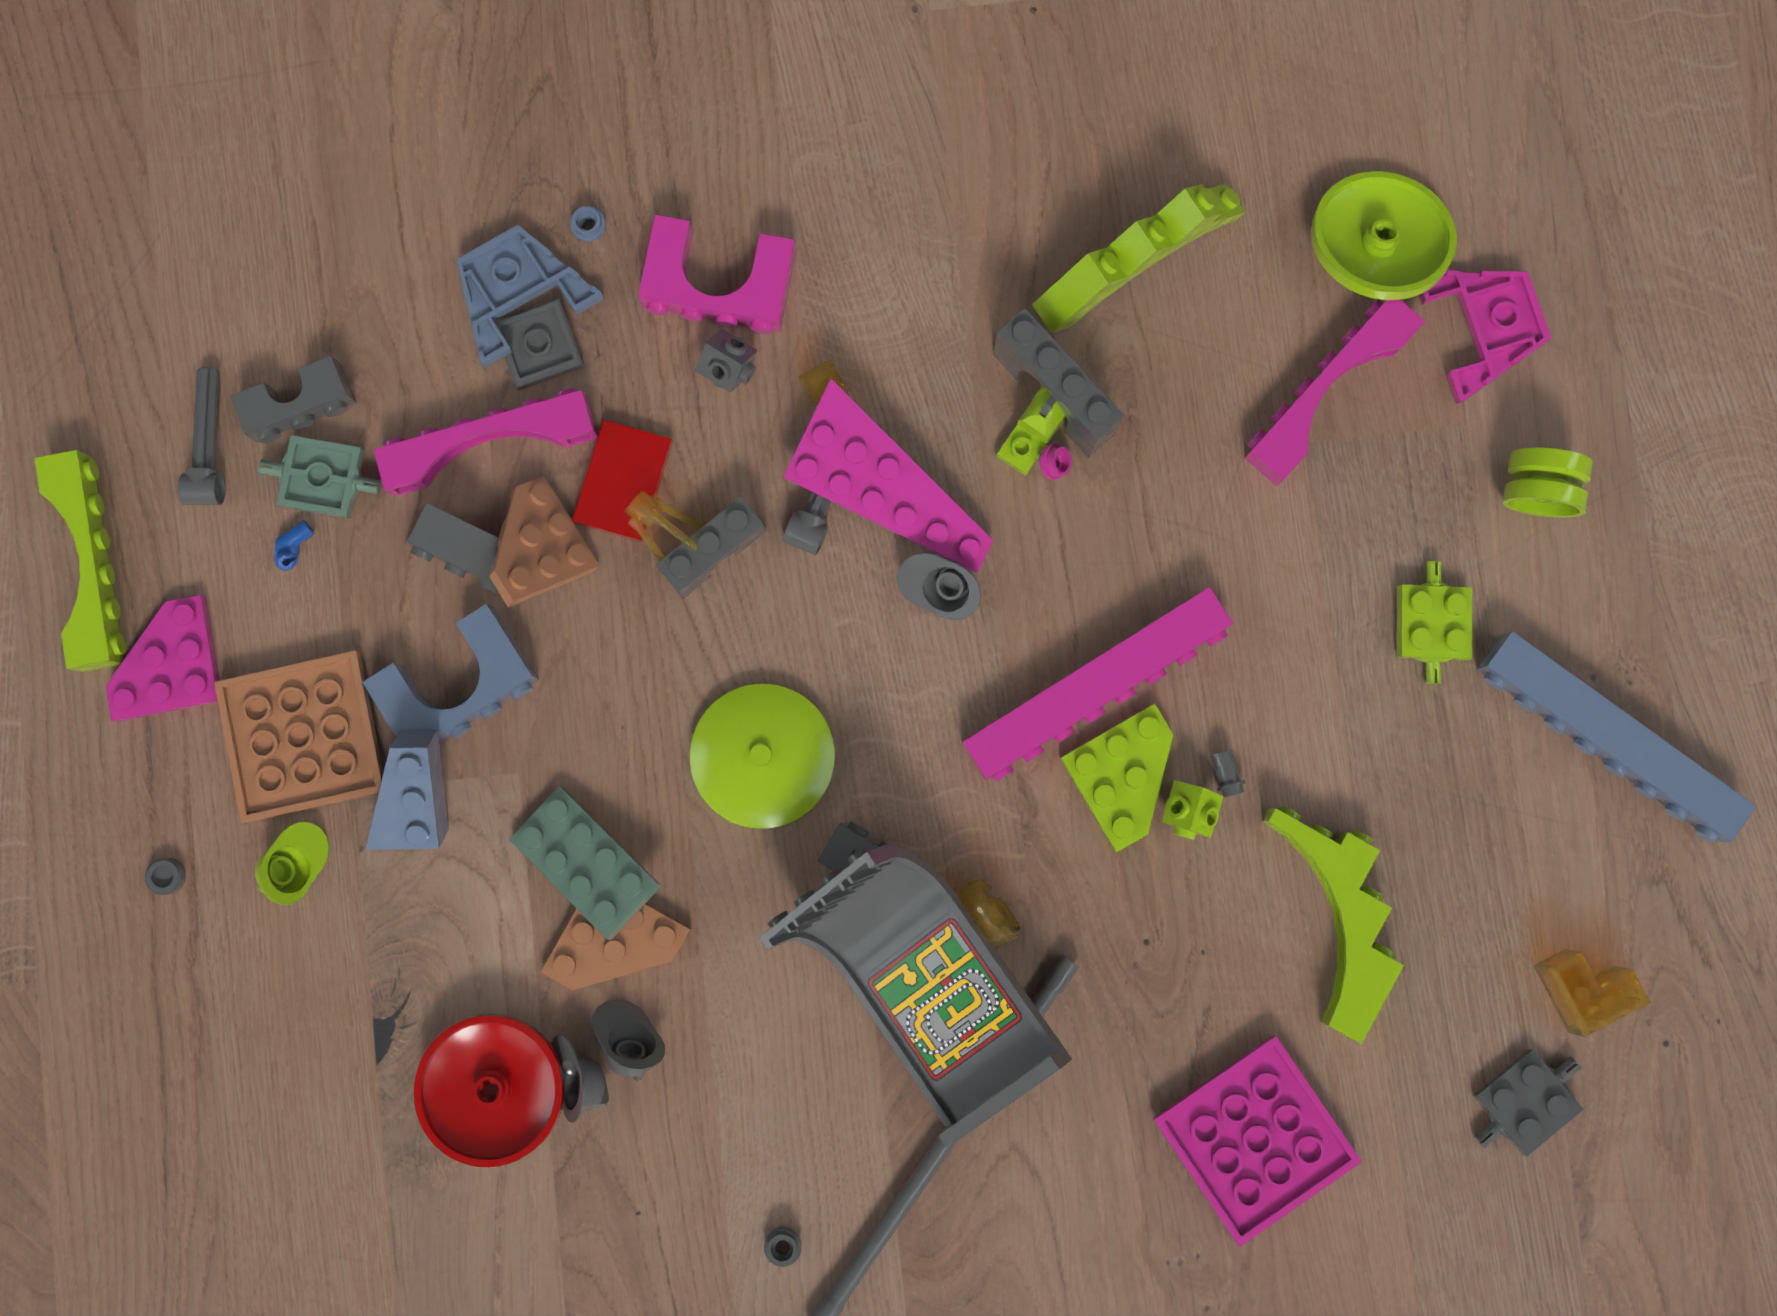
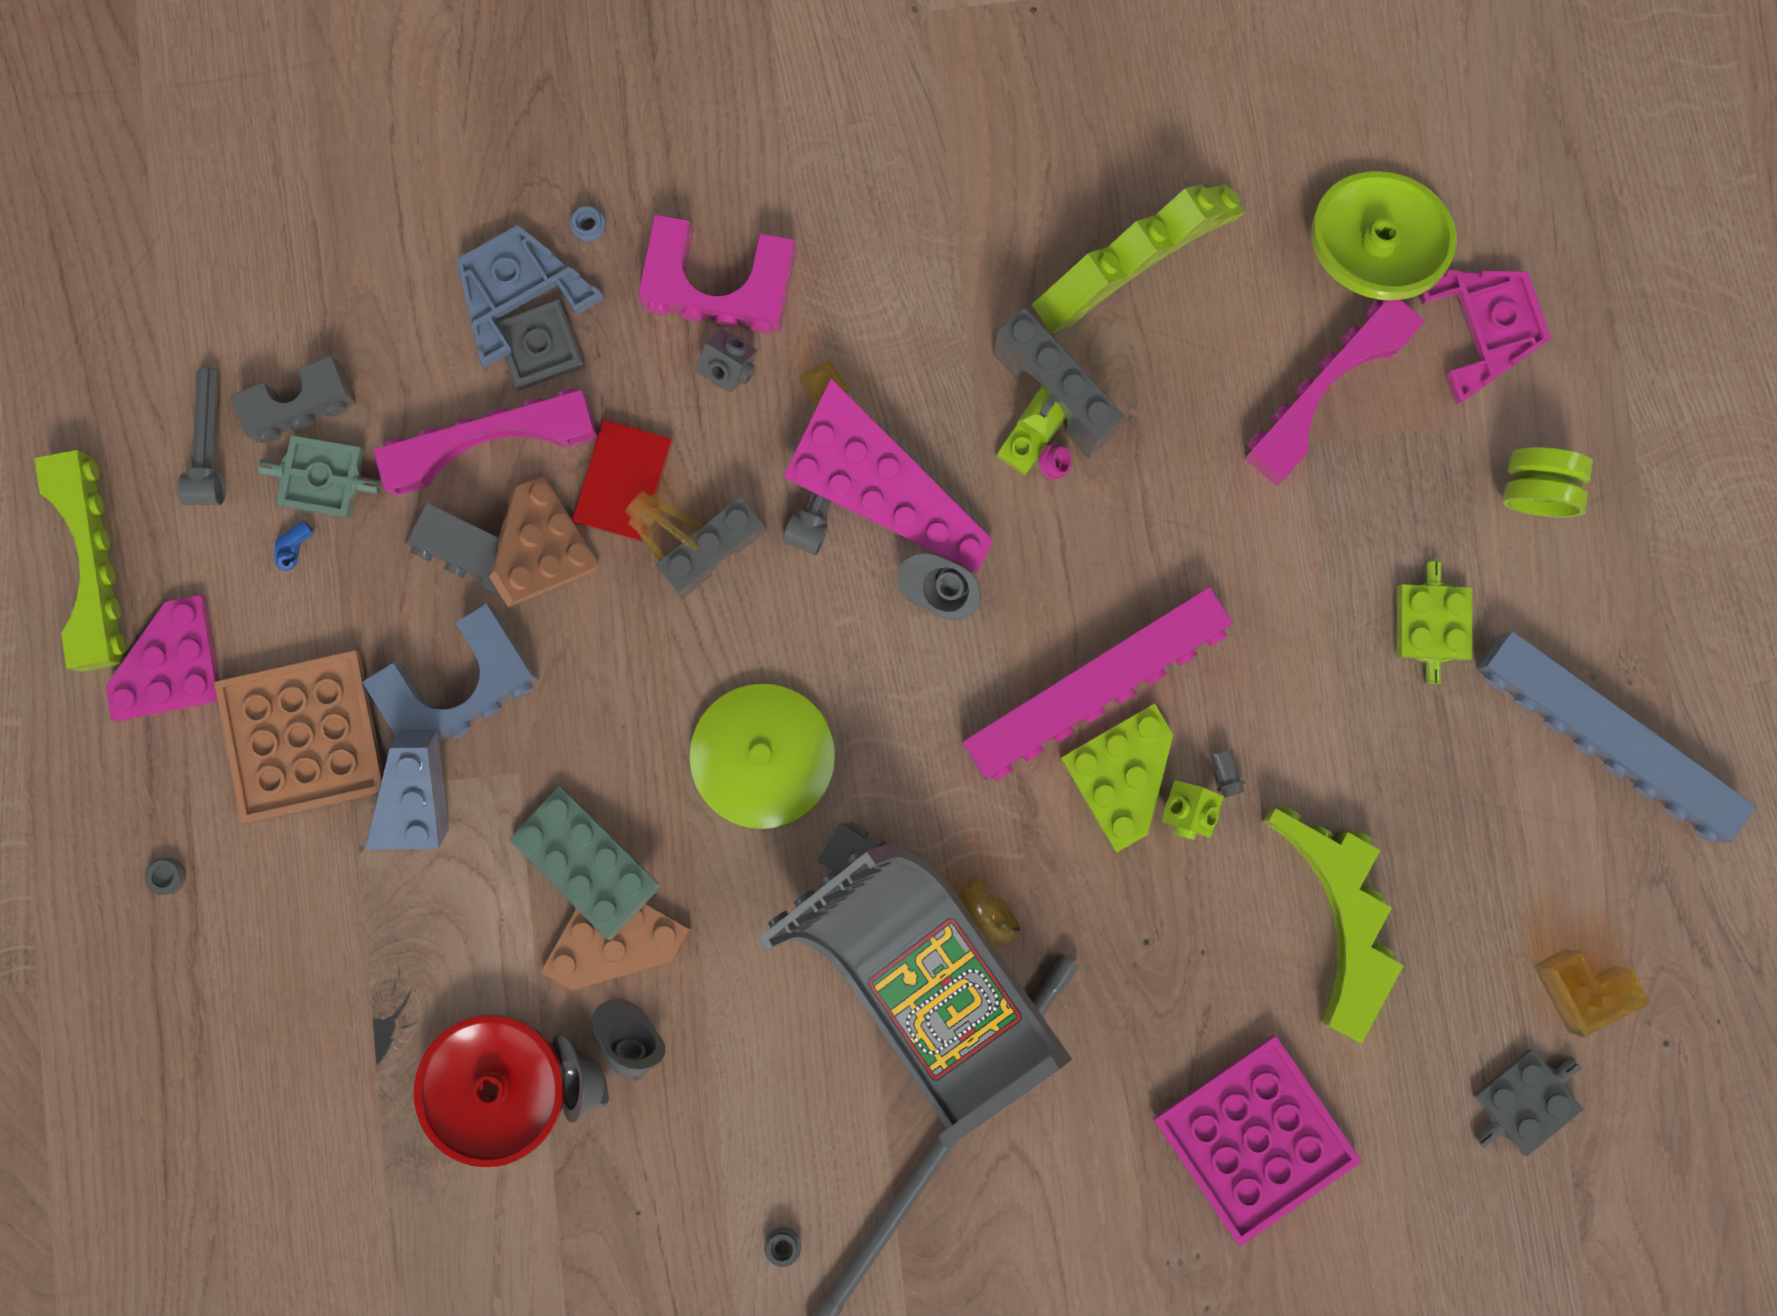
lime piece [255,822,329,905] -> none

